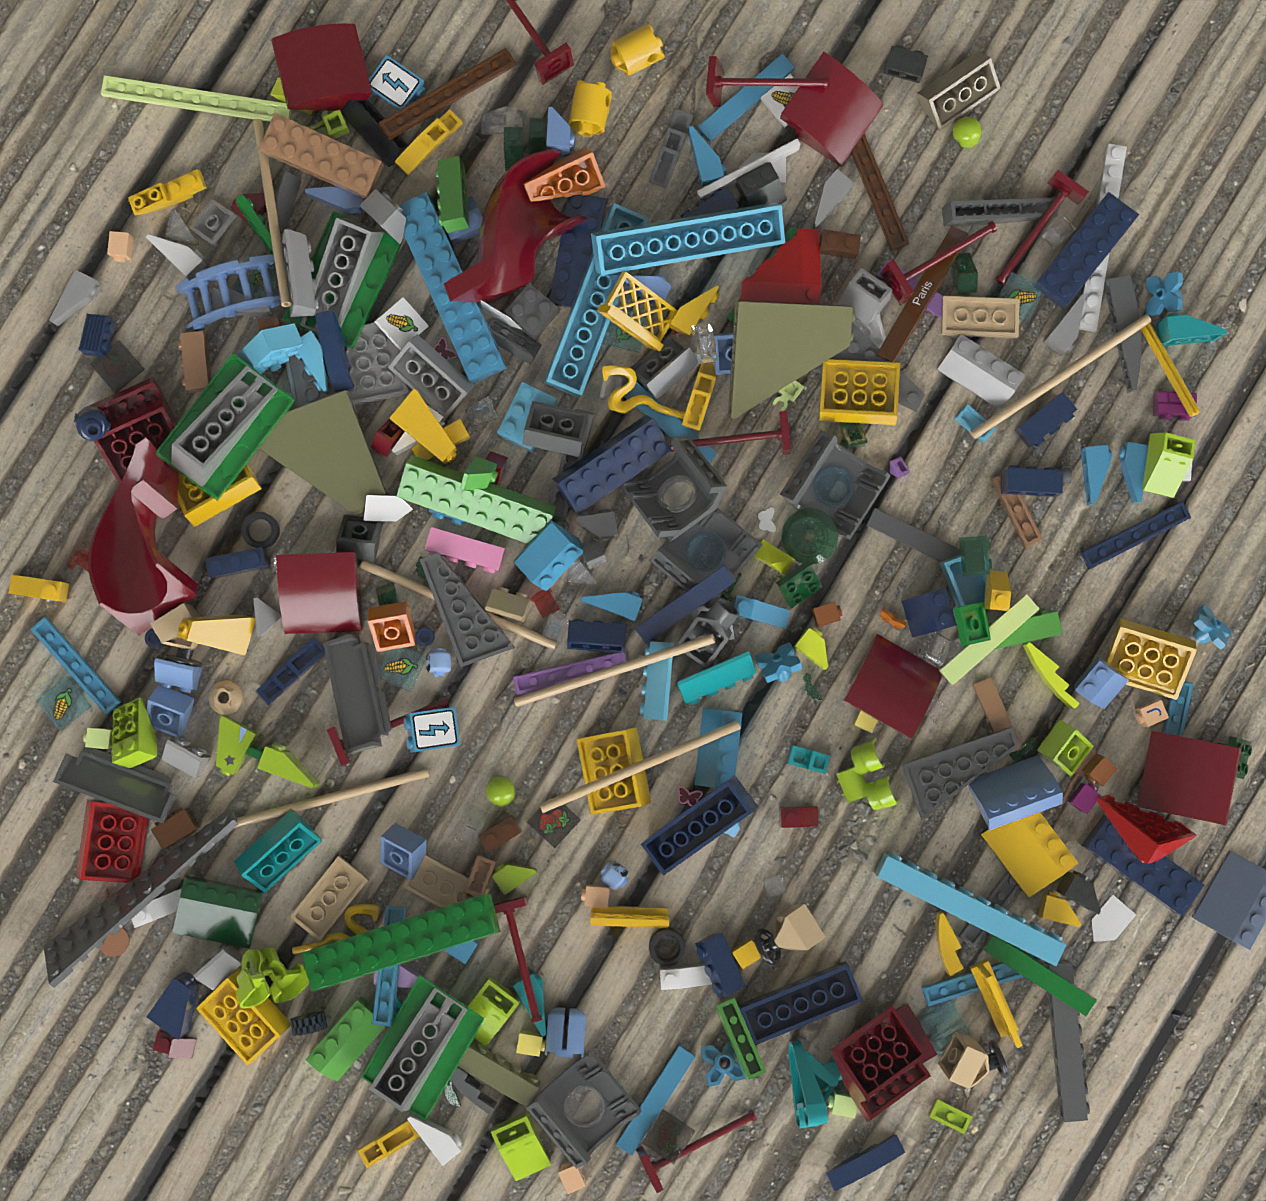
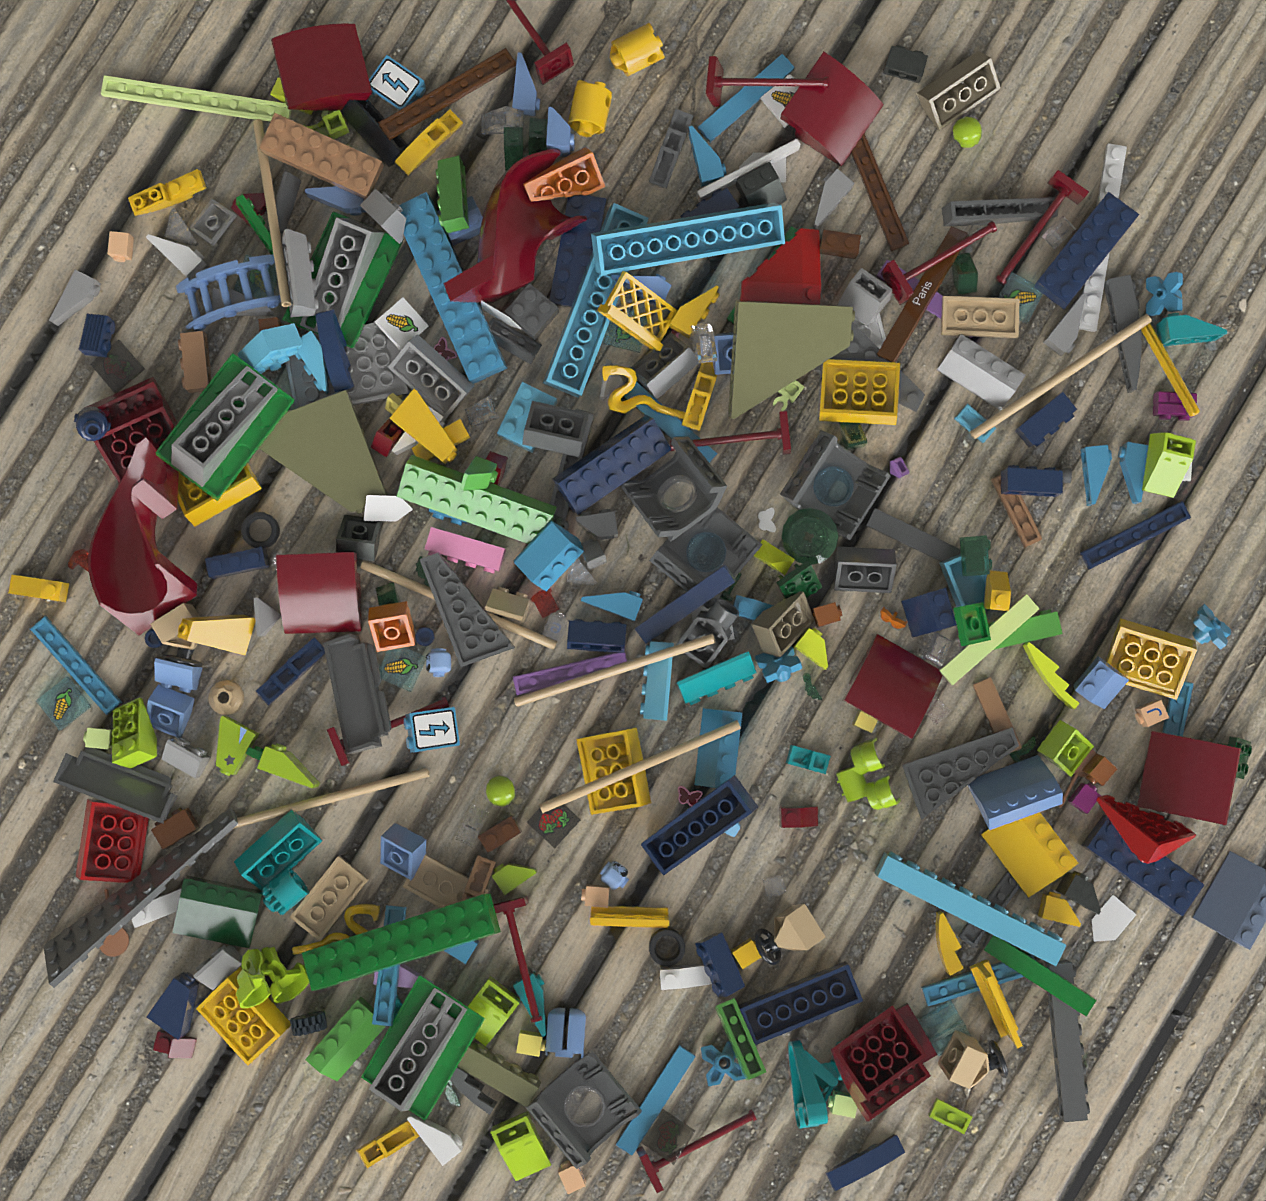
none -> teal gear [262,868,310,915]
none -> light yellow tile [385,393,403,414]
none -> medium blue slope [512,52,541,116]
none -> dark tan slope [751,591,815,657]
none -> dark grey slope [834,547,897,593]

